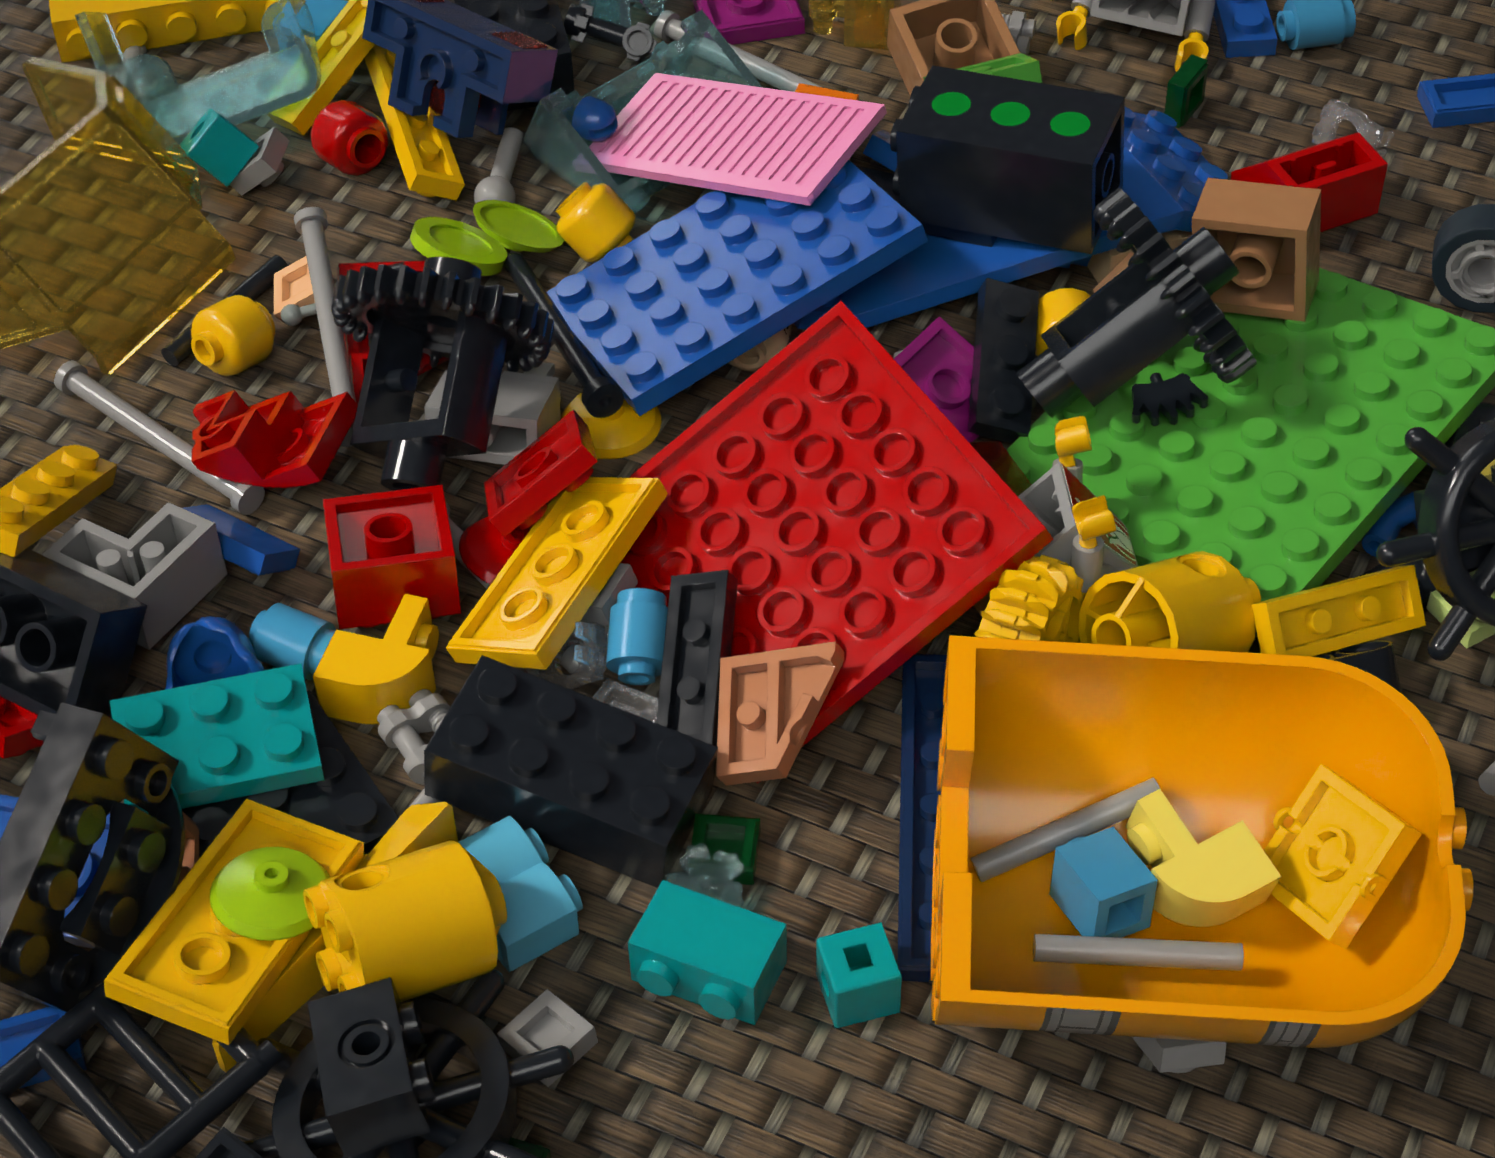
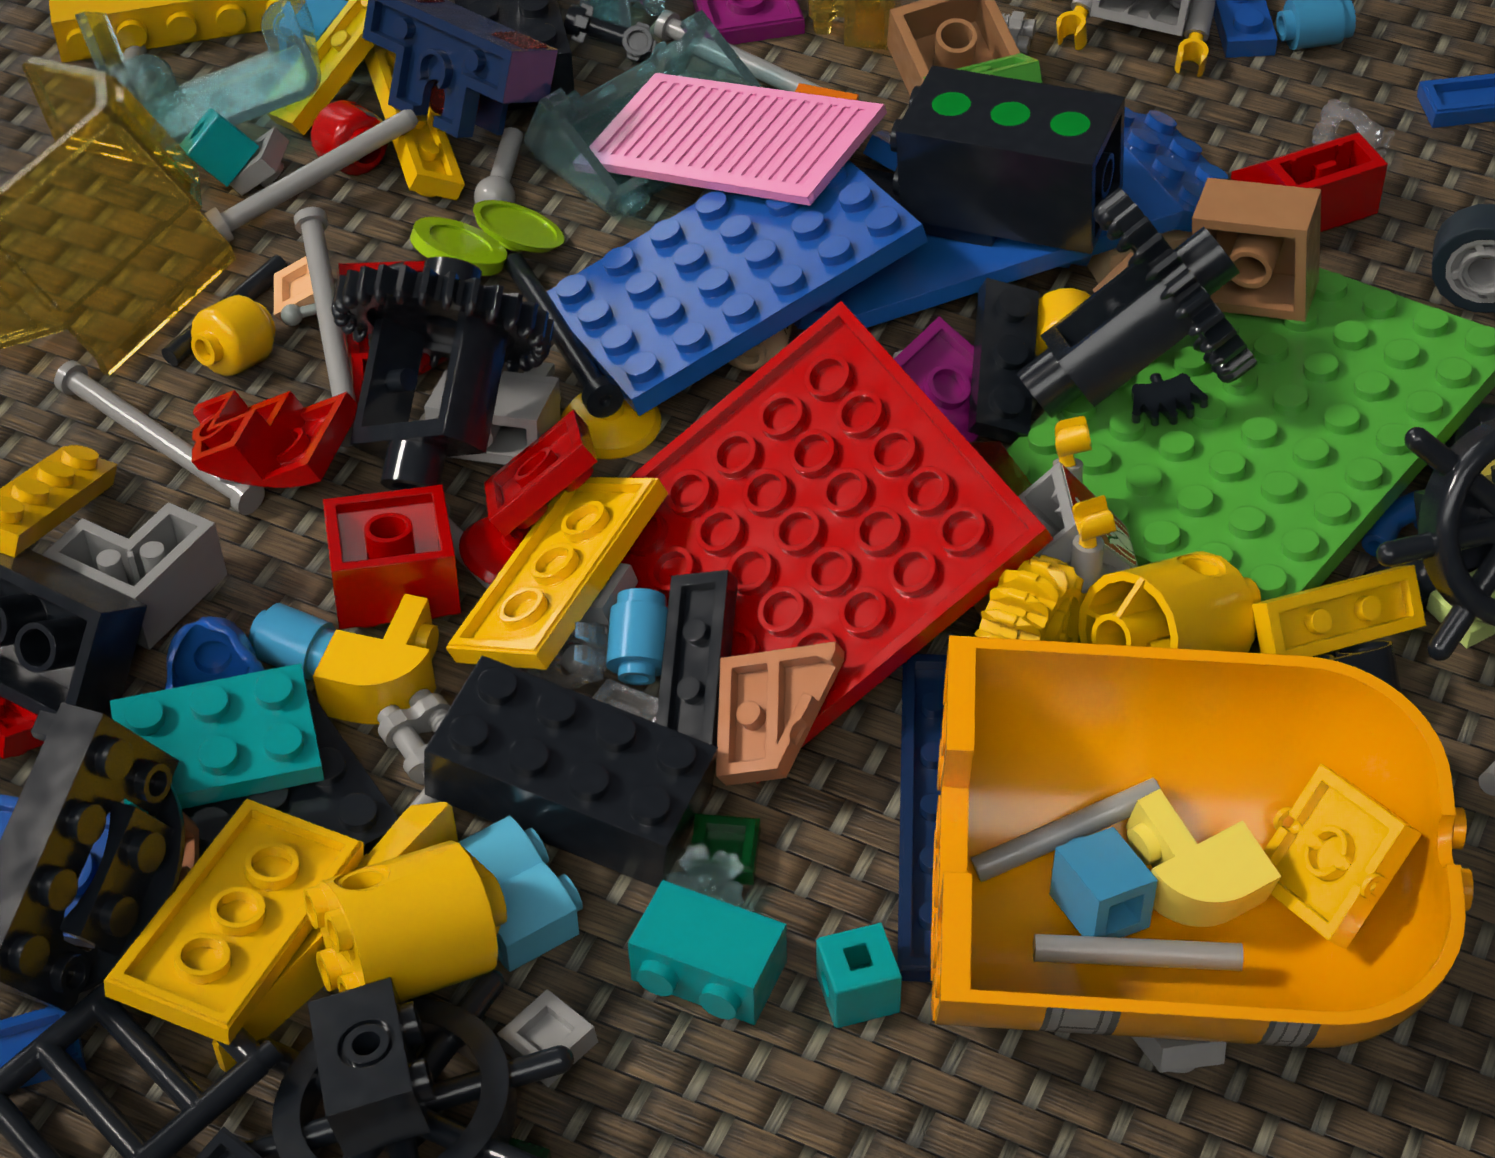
blue tile [183,504,300,576] -> none
lime piece [210,847,330,941] -> none
yellow head [555,182,636,263] -> none
blue hinge [572,96,618,142] -> none
dark green tile [1164,54,1209,129] -> none
none -> light grey bar [203,109,418,246]

